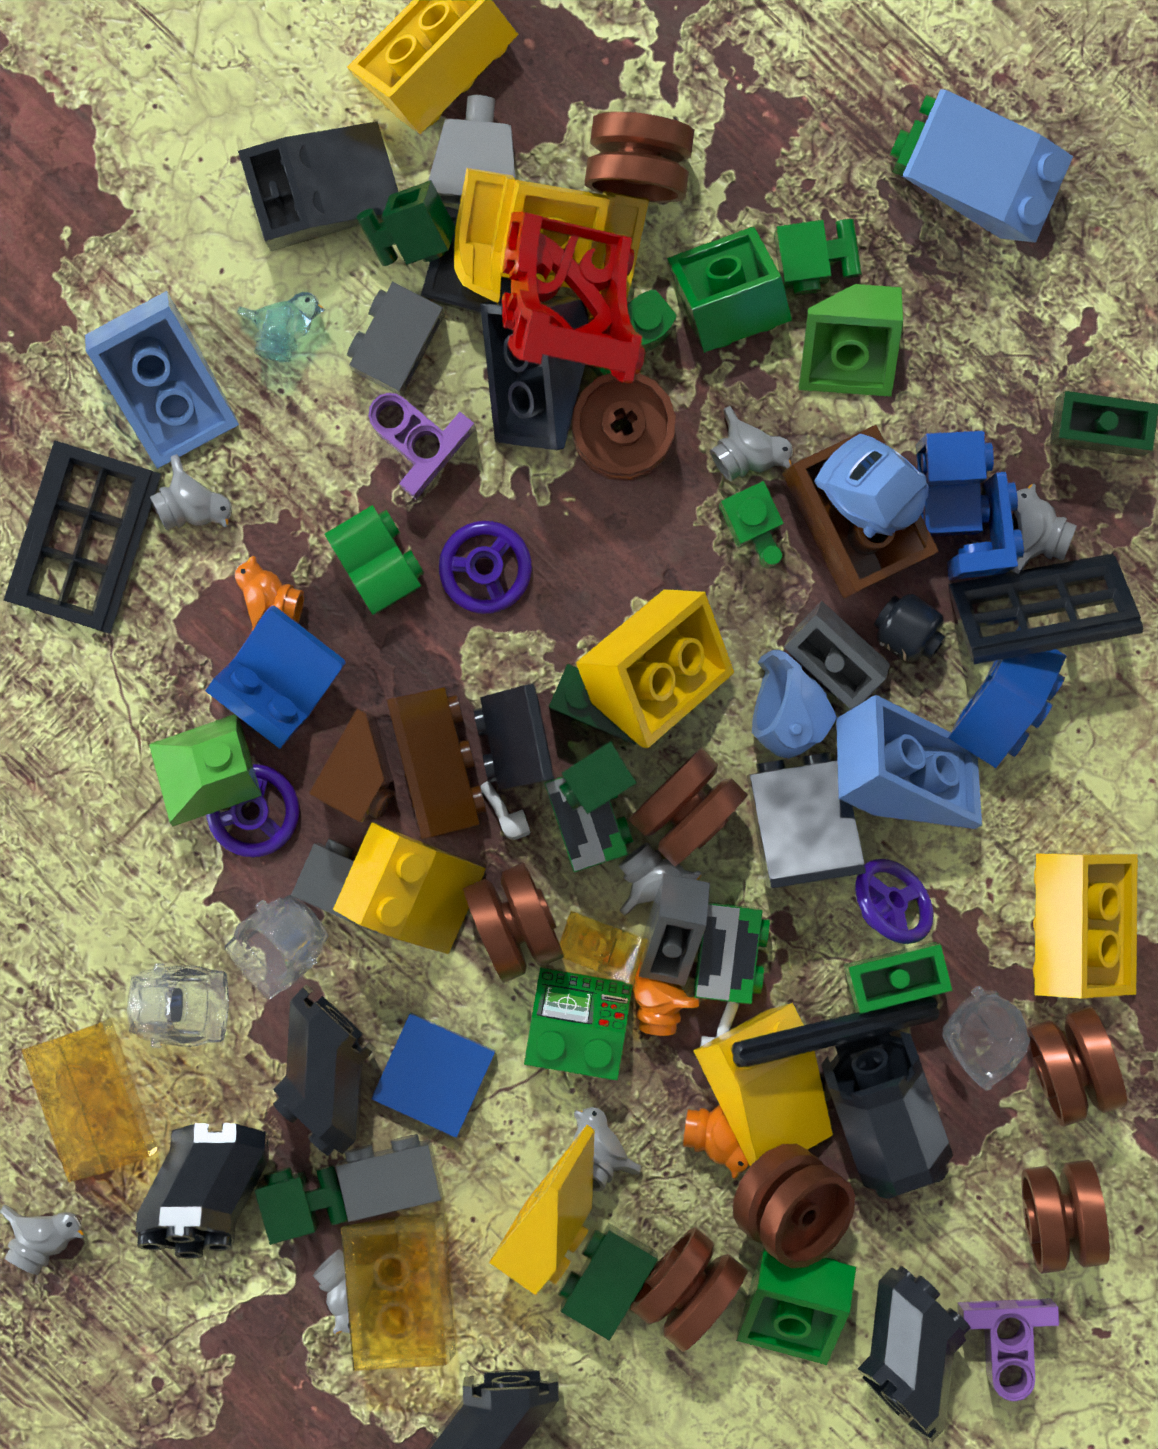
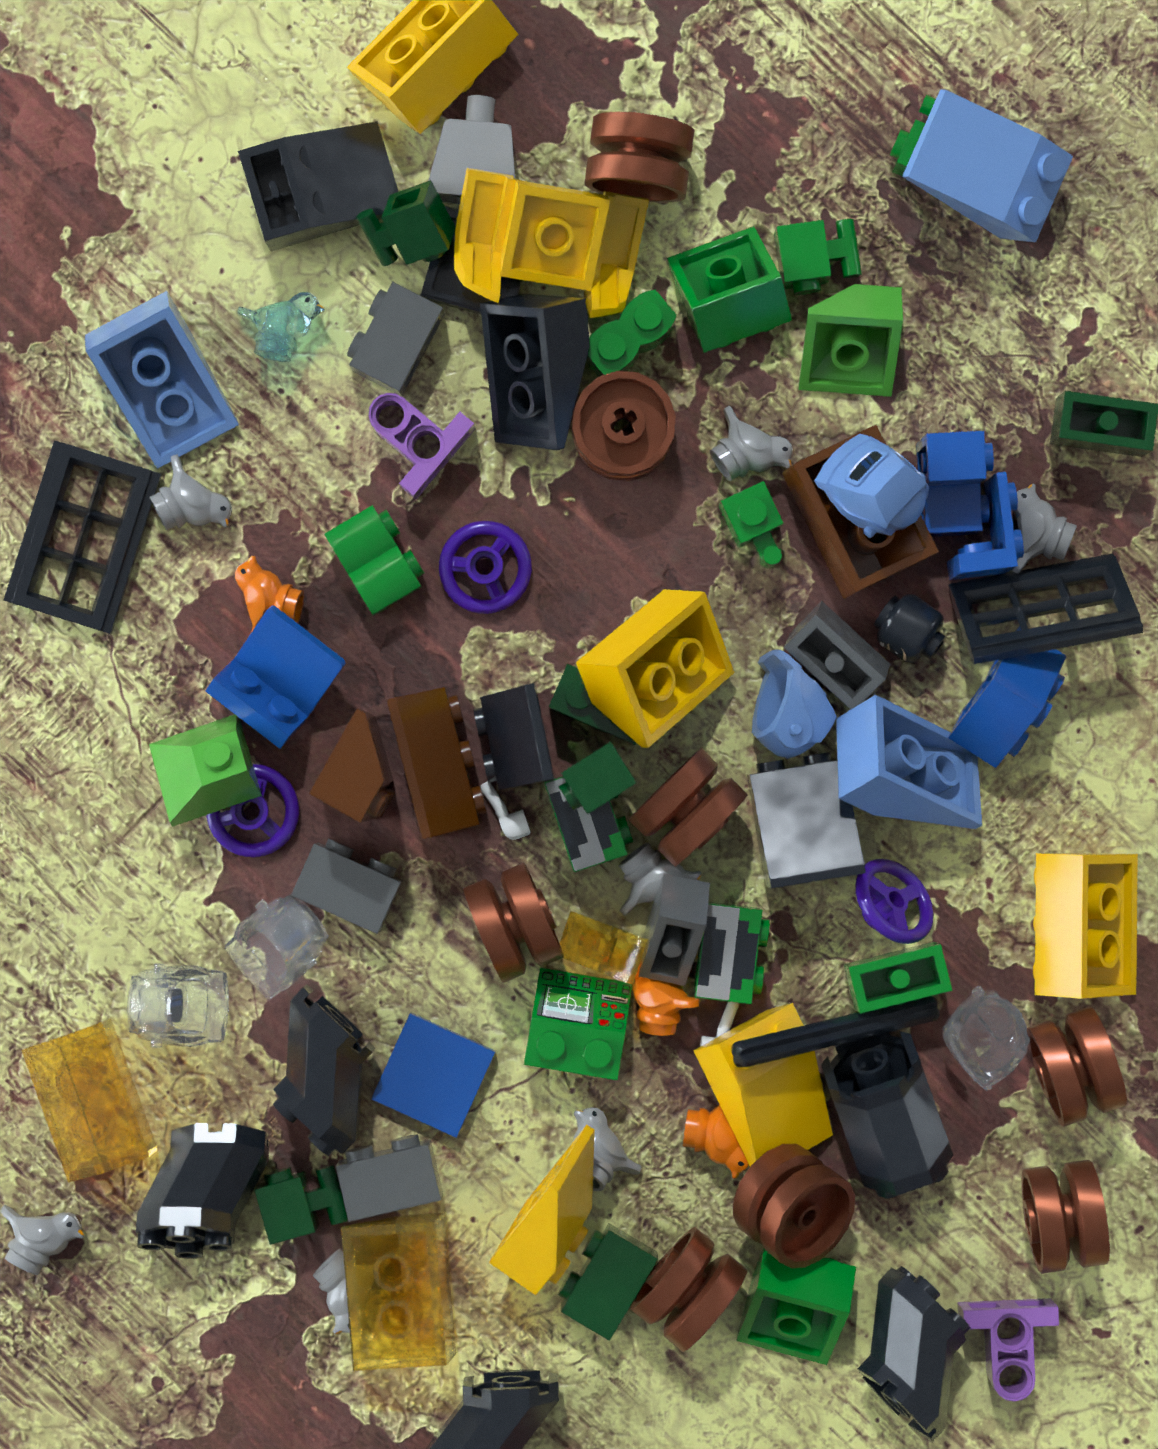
yellow slope [333,822,486,954] -> none
red fence [502,212,645,384] -> none

